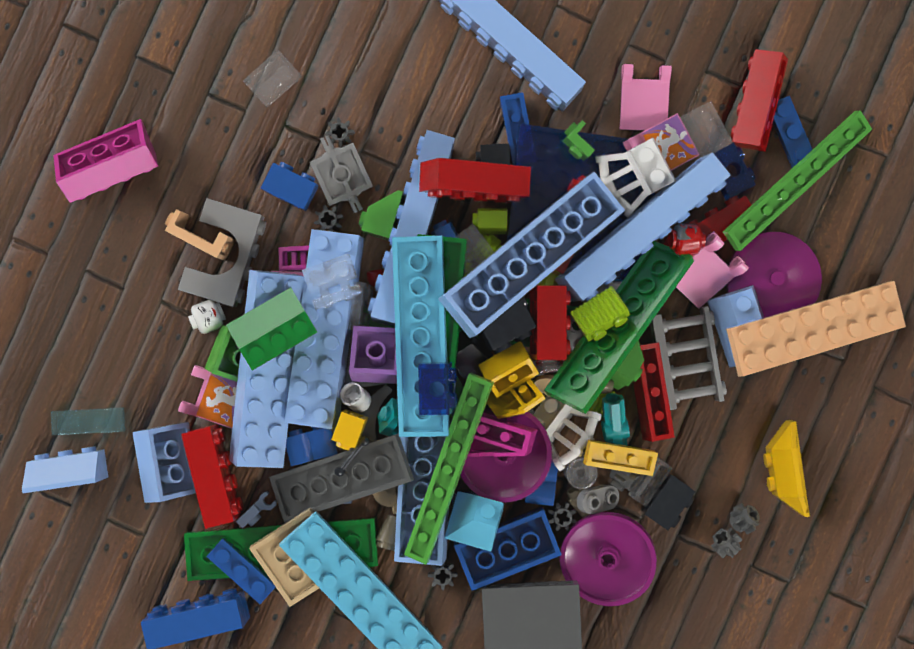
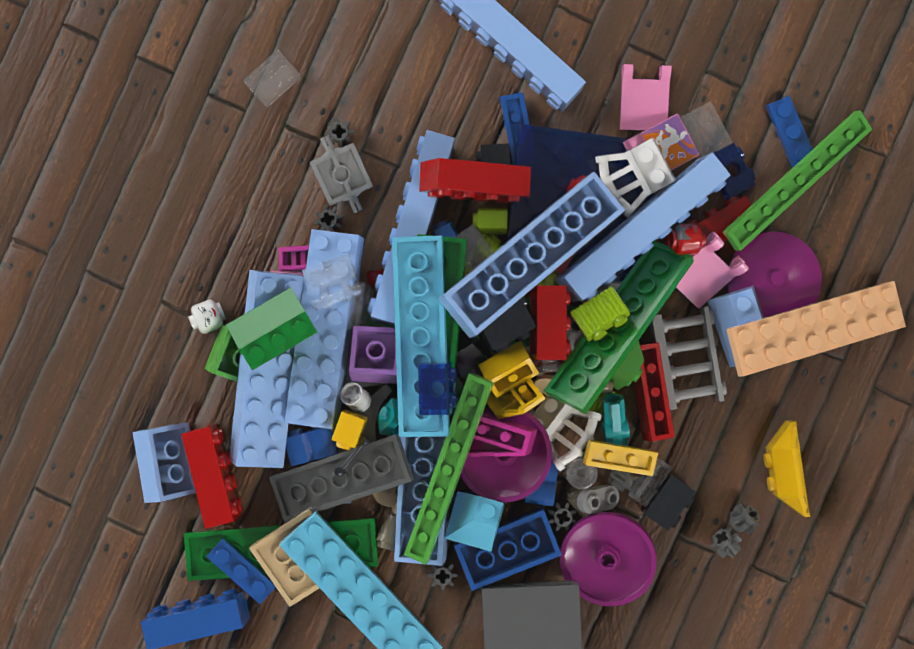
light blue slope [22,446,108,493] -> none
clear light blue tile [51,407,125,435] -> none
dark pink slope [53,119,158,203] -> none
light nougat panel [165,209,236,261] -> none
light grey arch [178,198,266,307] -> none
flag [178,365,237,429] -> none
sand blue plate [236,491,278,528] -> none
blue brick [261,162,319,211] -> none
bright green slope [359,190,404,241] -> none
bright green bracket [562,120,595,161] -> none
brick [731,49,788,152] -> none

